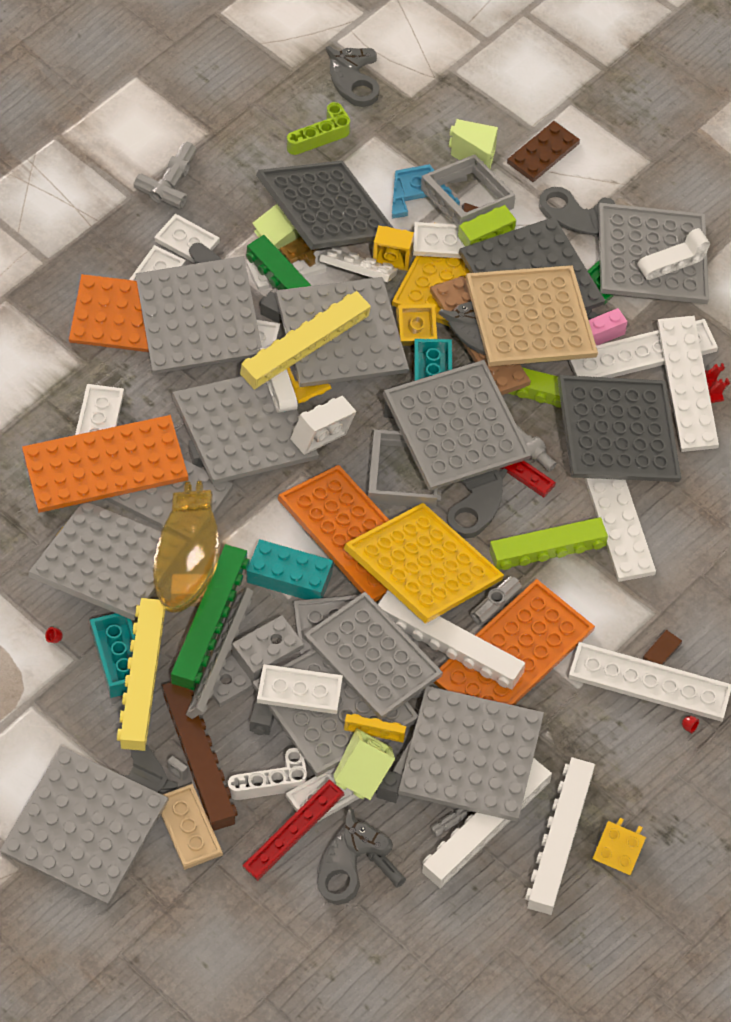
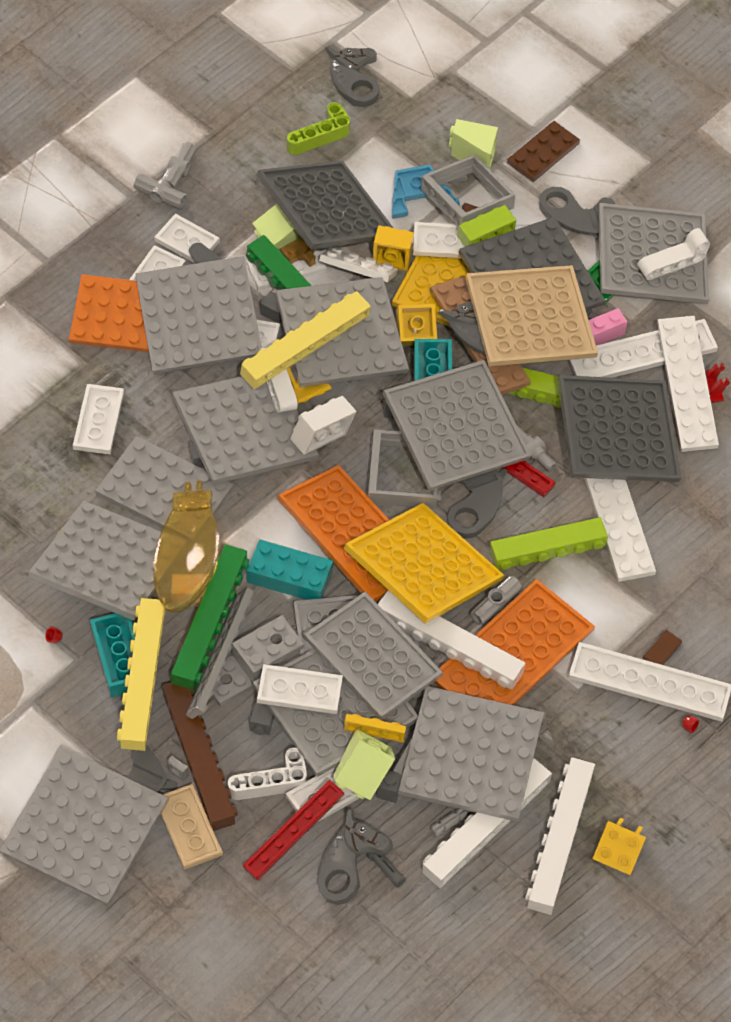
orange plate [22,415,189,513] -> none

